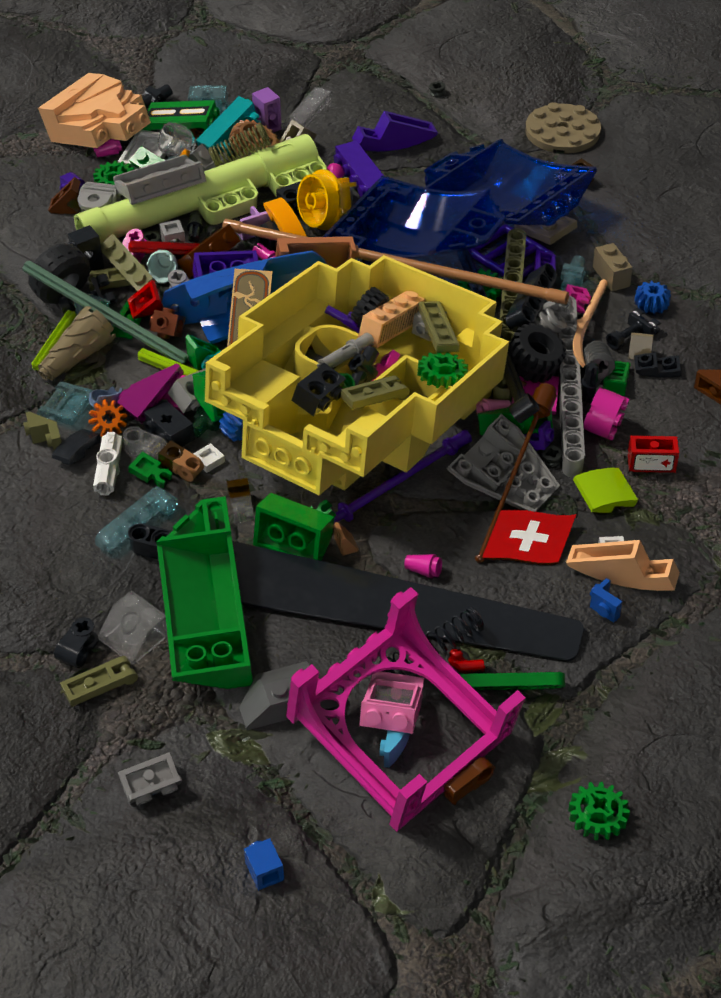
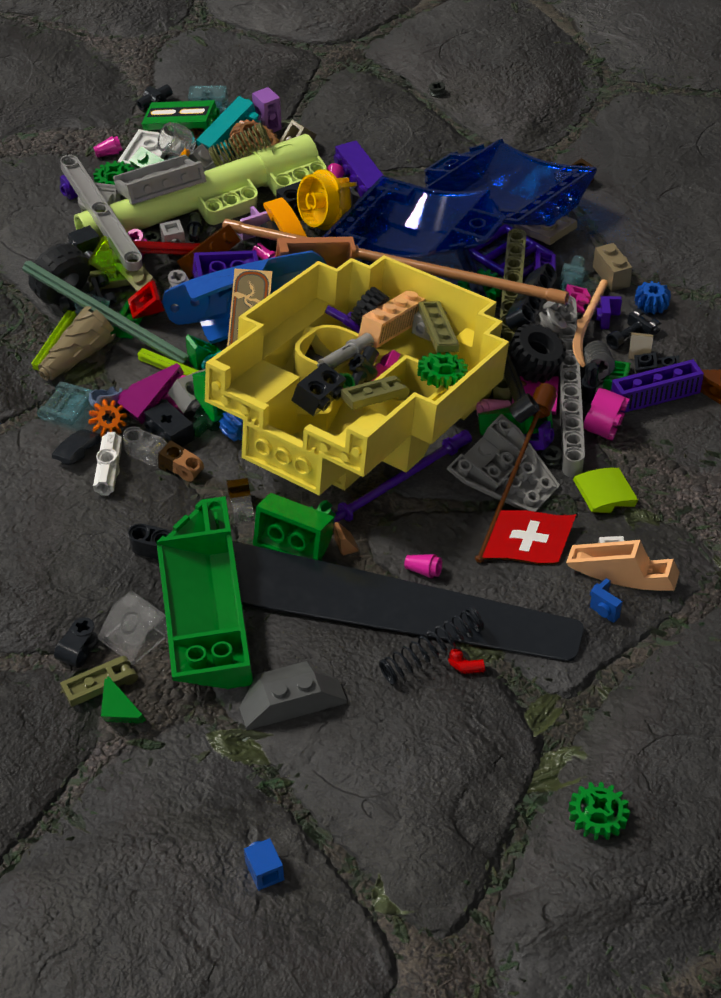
olive slope [23,412,62,451] -> none
light nougat panel [38,73,151,148] -> none
reddish brown slope [48,177,81,214] -> none
clear light blue beam [95,486,178,552] -> none
light grey bracket [118,752,182,806] -> none
green plate [128,452,172,488] -> none
light aqua hair [146,250,178,284] -> none
copper brick [150,307,186,339] -> none
white tile [193,443,225,473] -> none
clear plate [281,87,332,132] -> none
dark pink arch [286,587,526,832] -> none
dark purple slope [352,111,438,151] -> none
bright pink window [360,671,424,734] -> none
medium azure slope [379,730,410,768] -> none
green beam [438,672,565,690] -> none
reddish brown piece [444,757,495,805] -> none
dark tan plate [525,102,601,153] -> none
red brick [627,436,679,473] -> none
none -> light grey beam [60,155,142,271]
none -> clear neon green slope [87,236,119,278]
none -> green slope [101,676,146,723]
none -> dark purple bracket [596,296,622,329]
none -> dark purple brick [611,359,704,413]

